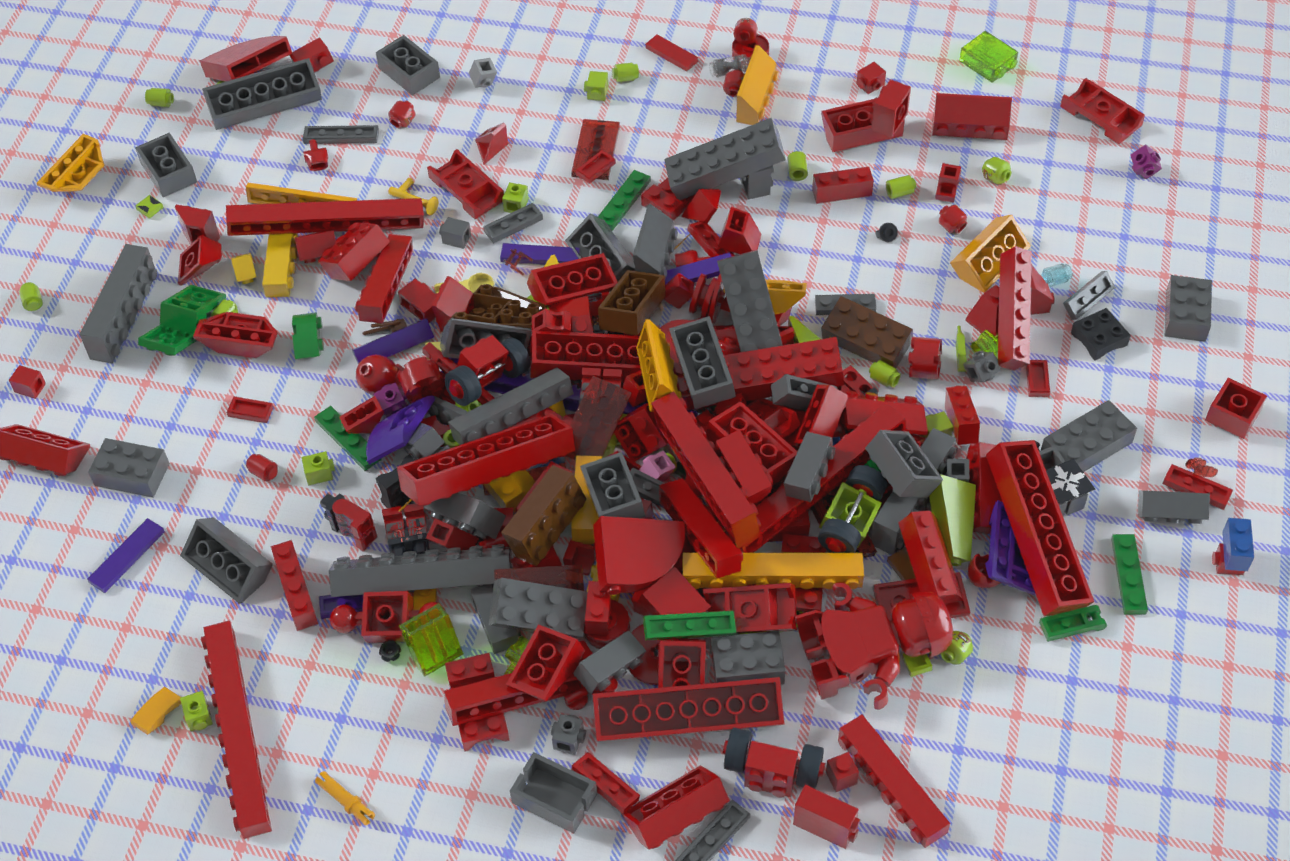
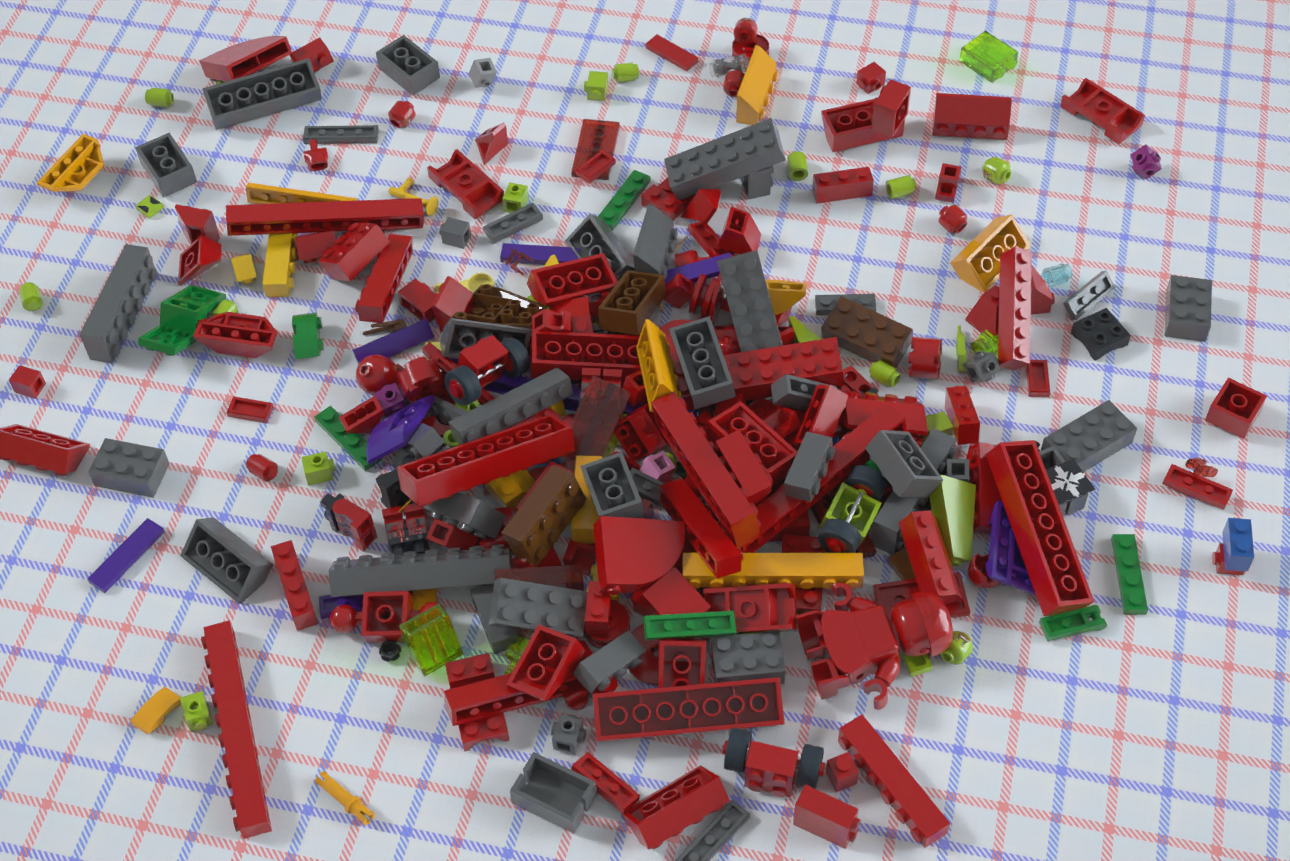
black plate [875,222,898,242] -> none
dark grey brick [1138,490,1210,524] -> none

